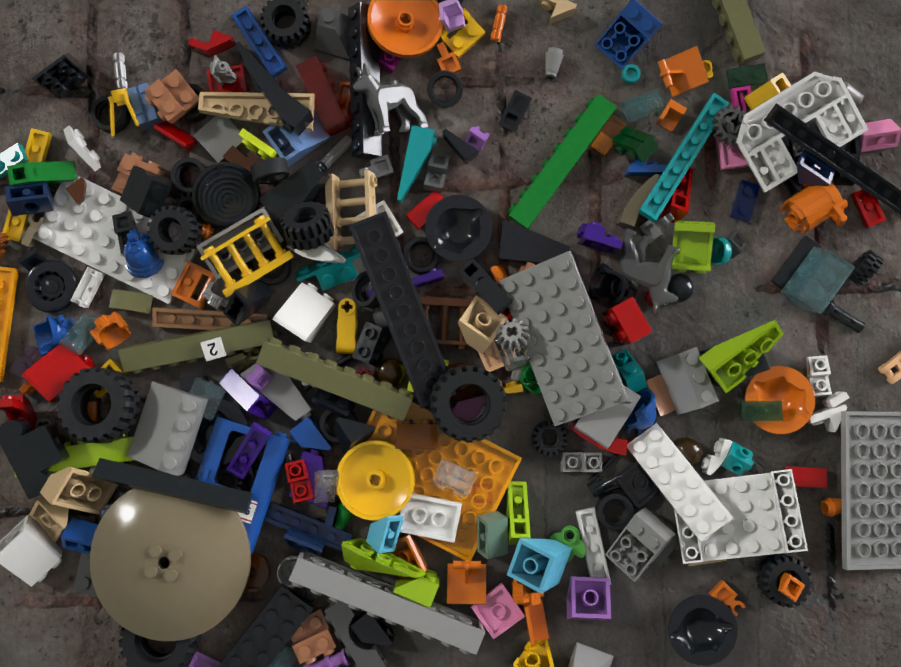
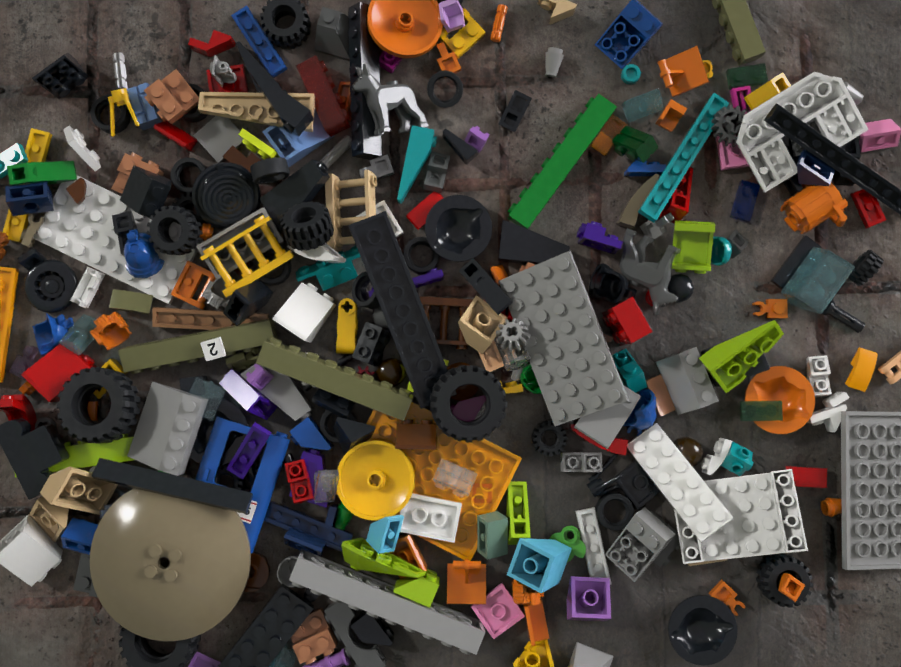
none -> orange plate [752,299,788,319]
none -> light orange slope [845,347,878,392]

